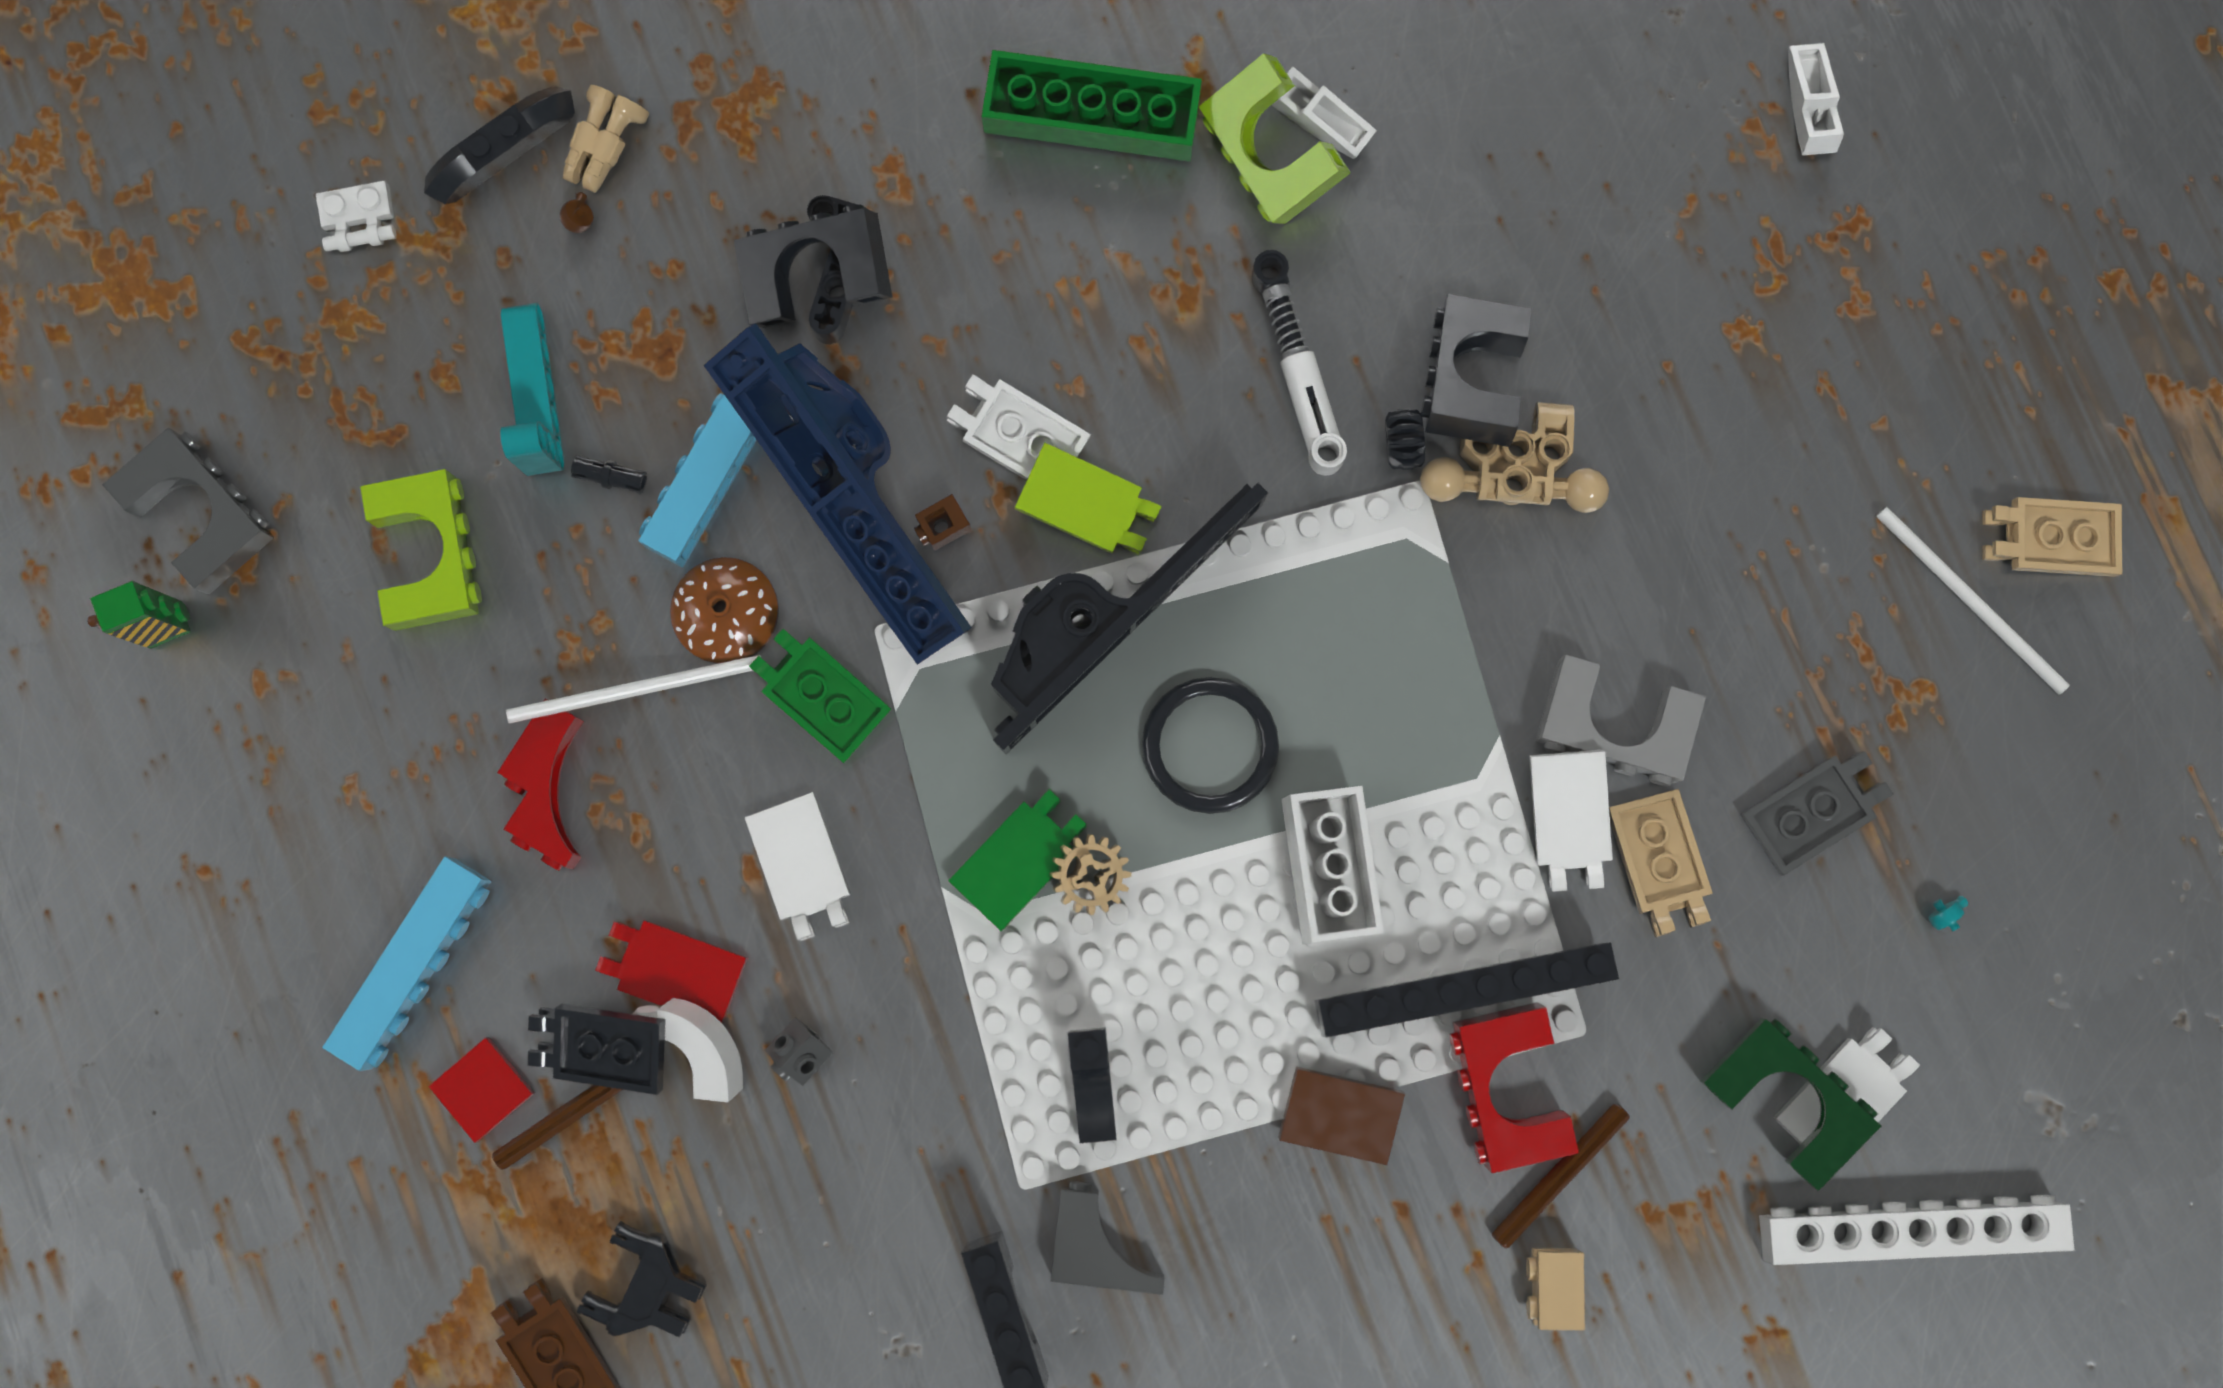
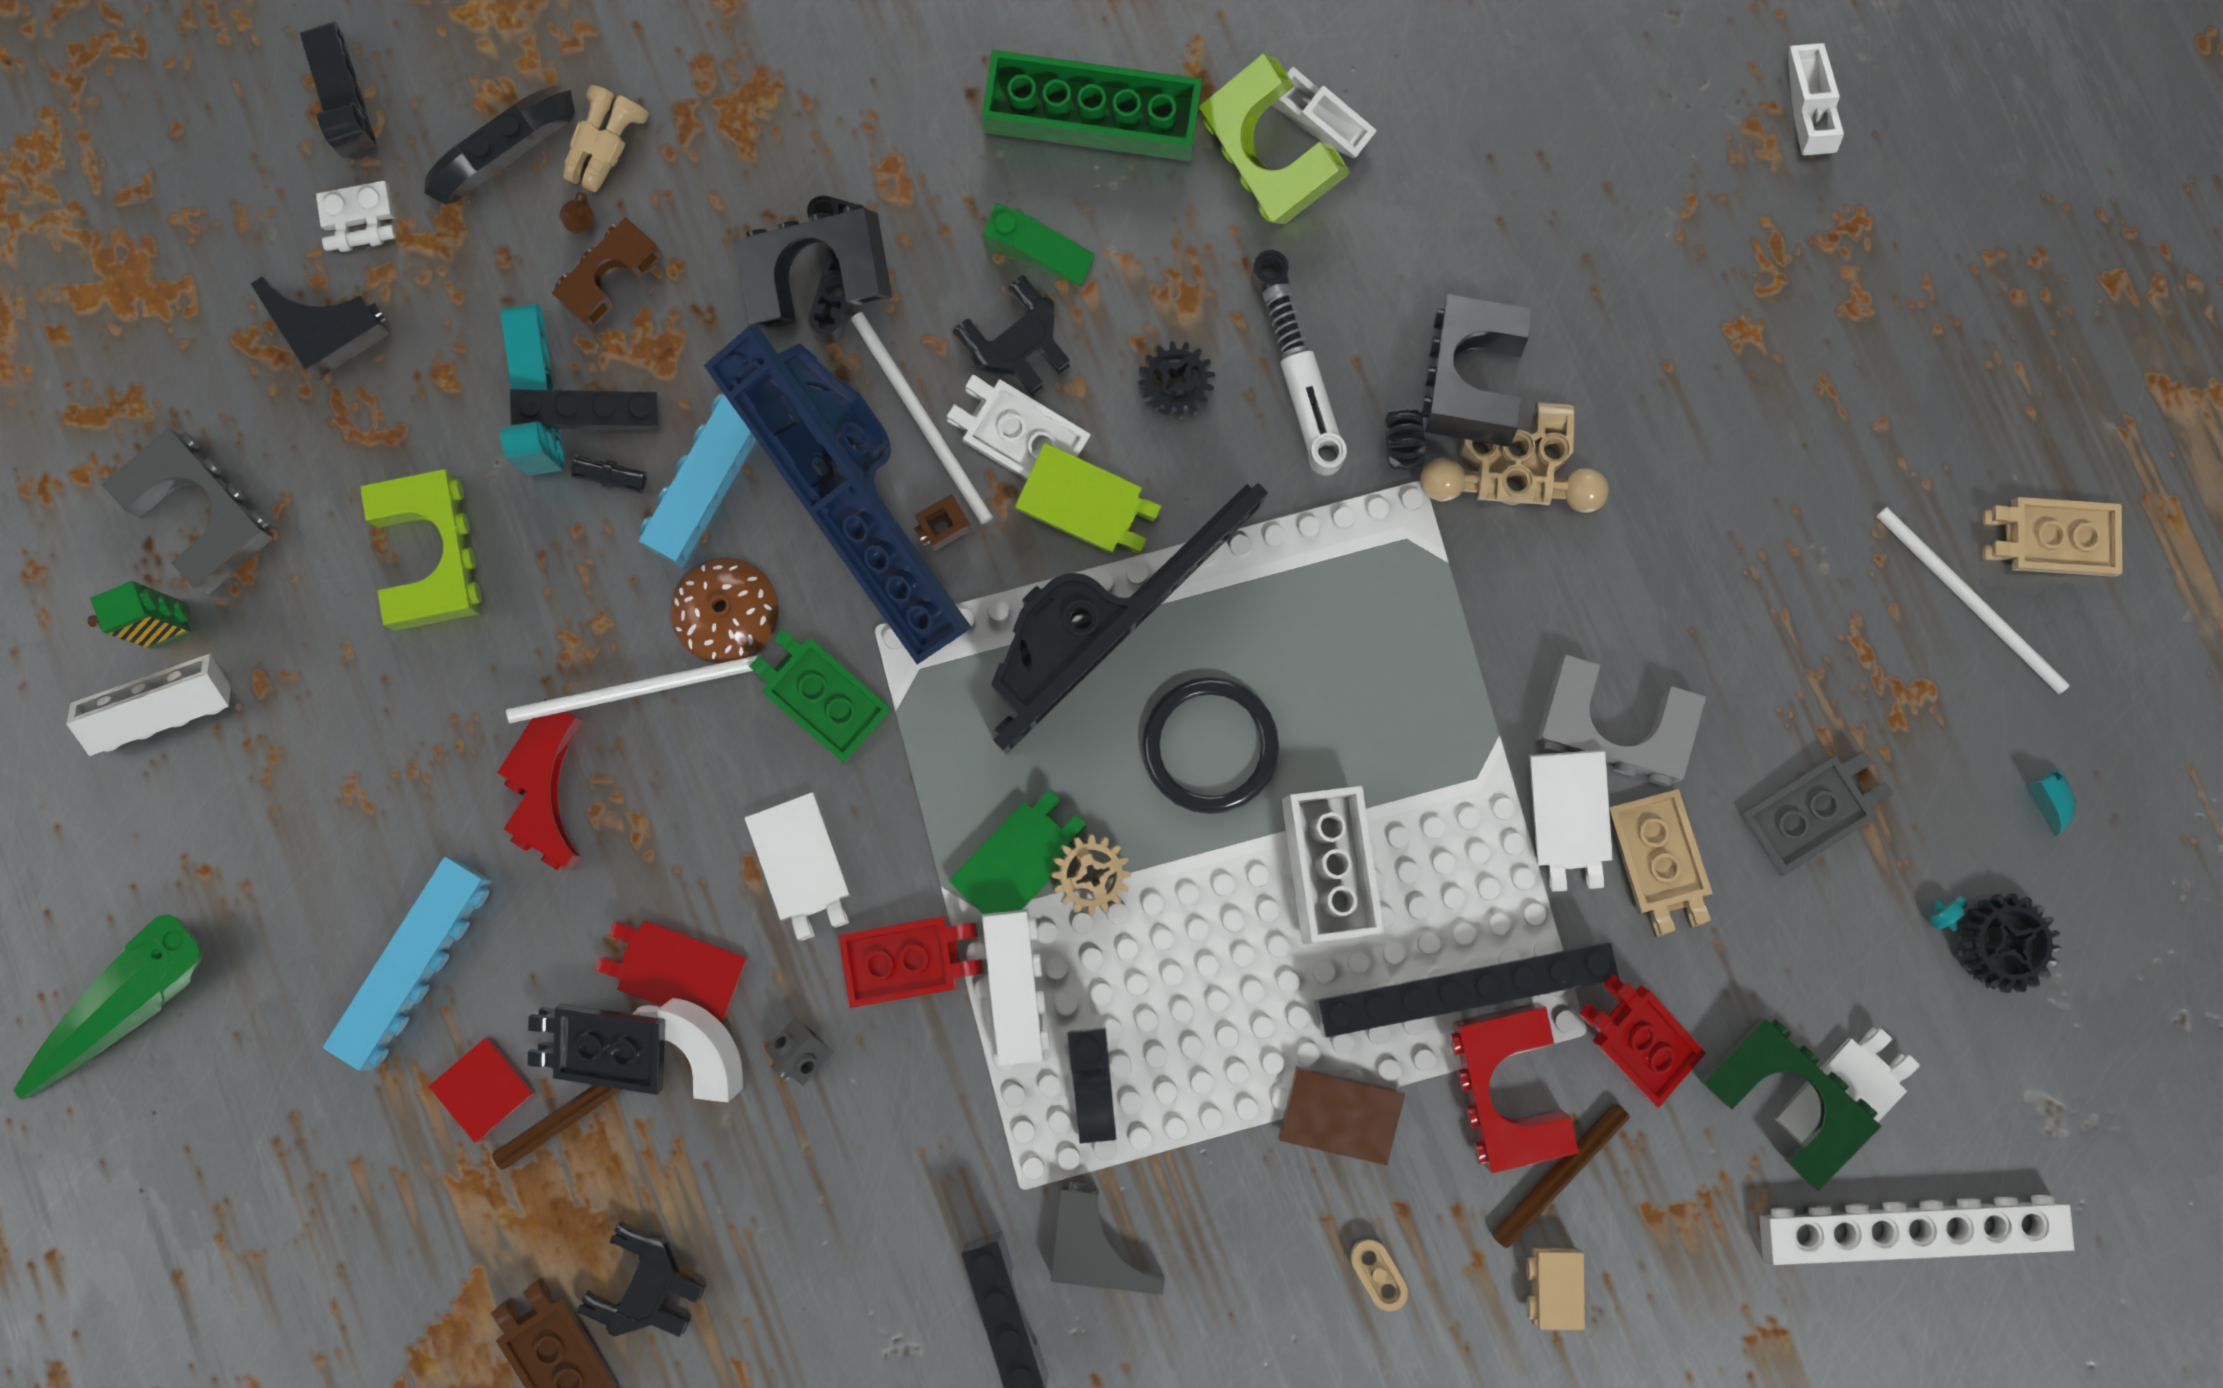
none -> green piece [13,915,203,1100]
none -> white brick [66,654,231,756]
none -> black arch [250,276,390,379]
none -> black beam [300,21,377,158]
none -> black plate [509,389,658,430]
none -> reddish brown arch [551,216,663,331]
none -> red tile [838,916,984,1008]
none -> white piece [851,312,993,524]
none -> black connector [953,275,1071,397]
none -> green slope [982,202,1095,287]
none -> white brick [982,909,1050,1066]
none -> black gear [1138,341,1215,420]
none -> tan plate [1350,1238,1408,1312]
none -> red tile [1579,975,1706,1108]
none -> black gear [1956,893,2062,993]
none -> teal brick [2026,769,2076,837]

